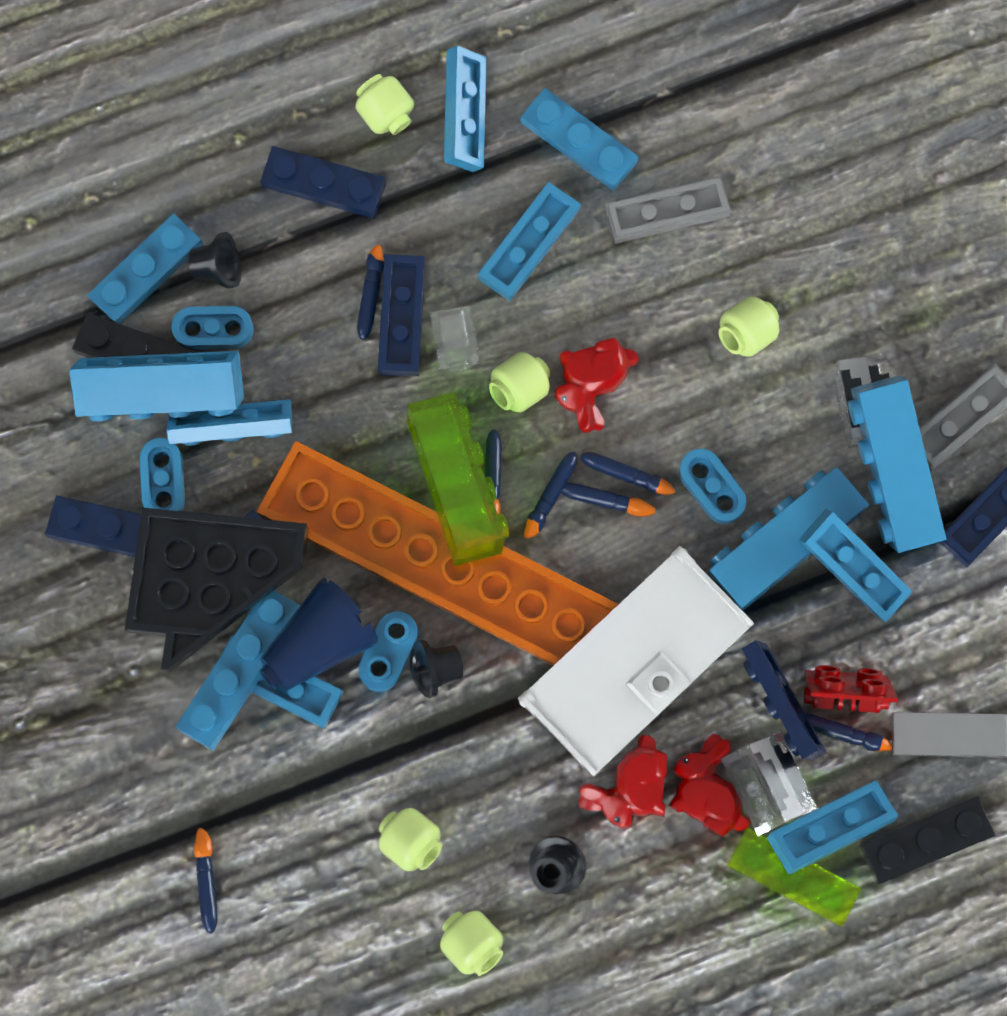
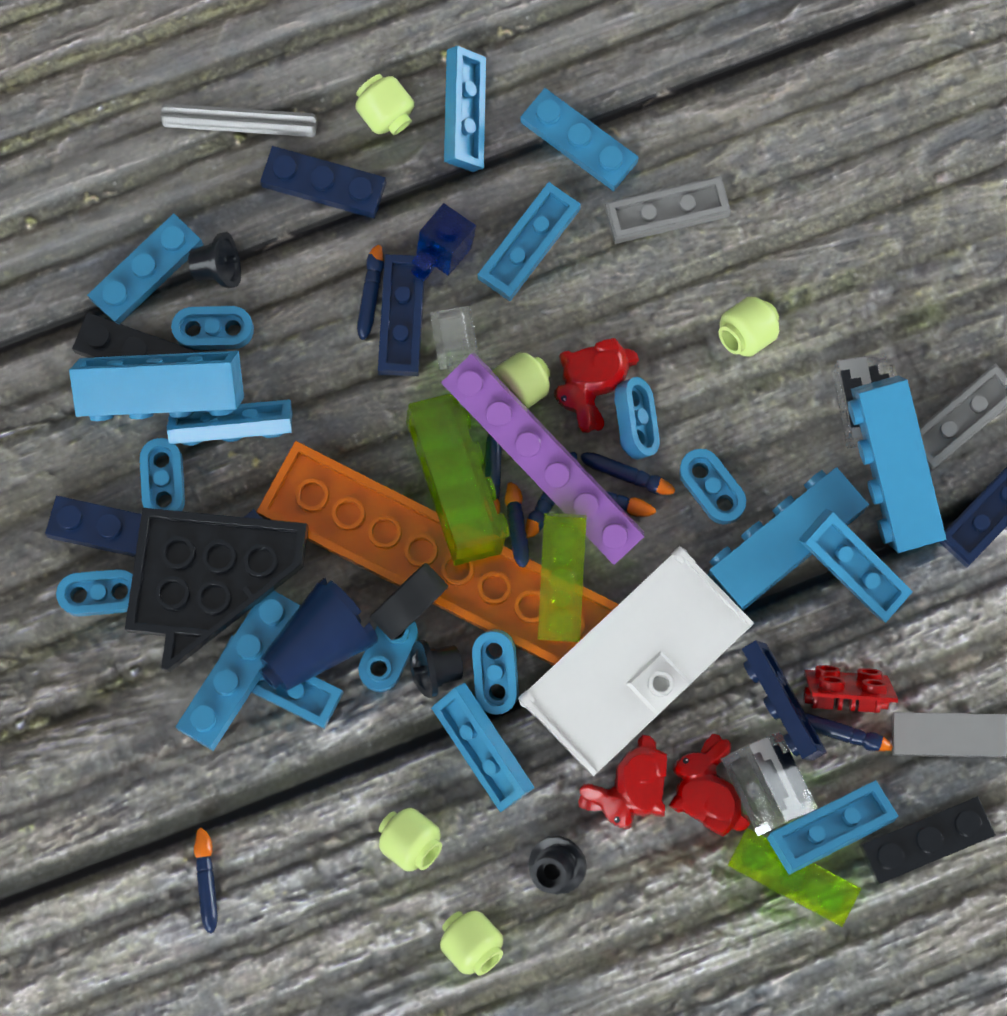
none -> dark azure plate [56,569,133,616]
none -> light grey axle [161,104,317,137]
none -> black tyre [370,563,448,640]
none -> clear blue brick [410,203,476,282]
none -> dark azure plate [431,683,535,812]
none -> medium lavender brick [441,353,644,565]
none -> dark azure plate [472,629,519,715]
none -> dark blue piece [504,482,529,568]
none -> clear neon green plate [538,513,587,642]
none -> dark azure plate [614,377,660,460]

